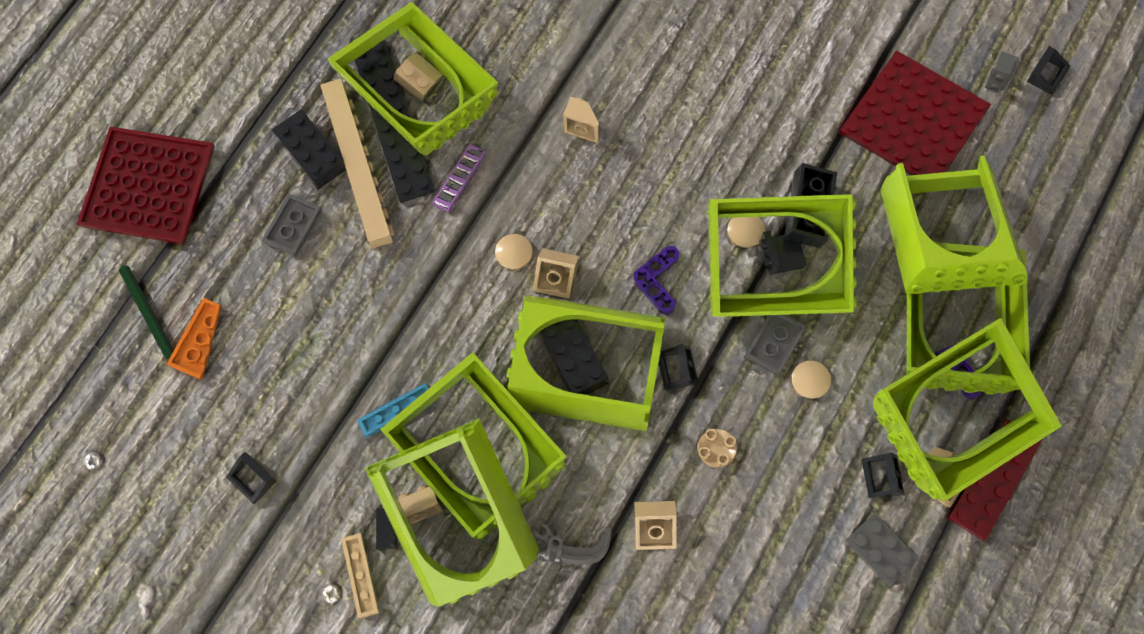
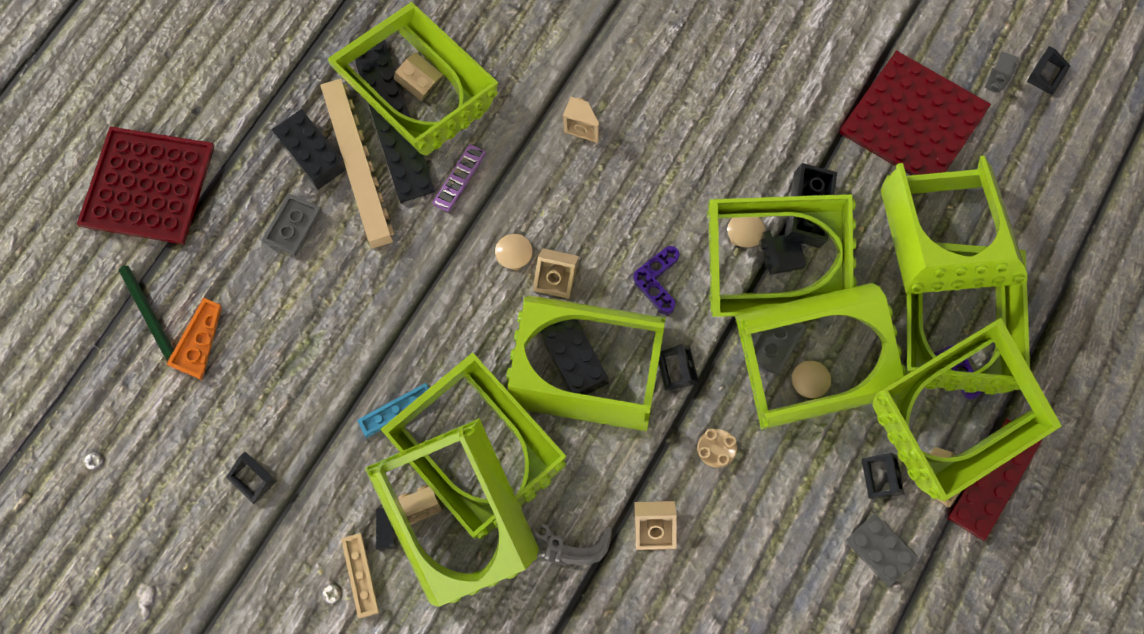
none -> lime panel [735,283,906,430]

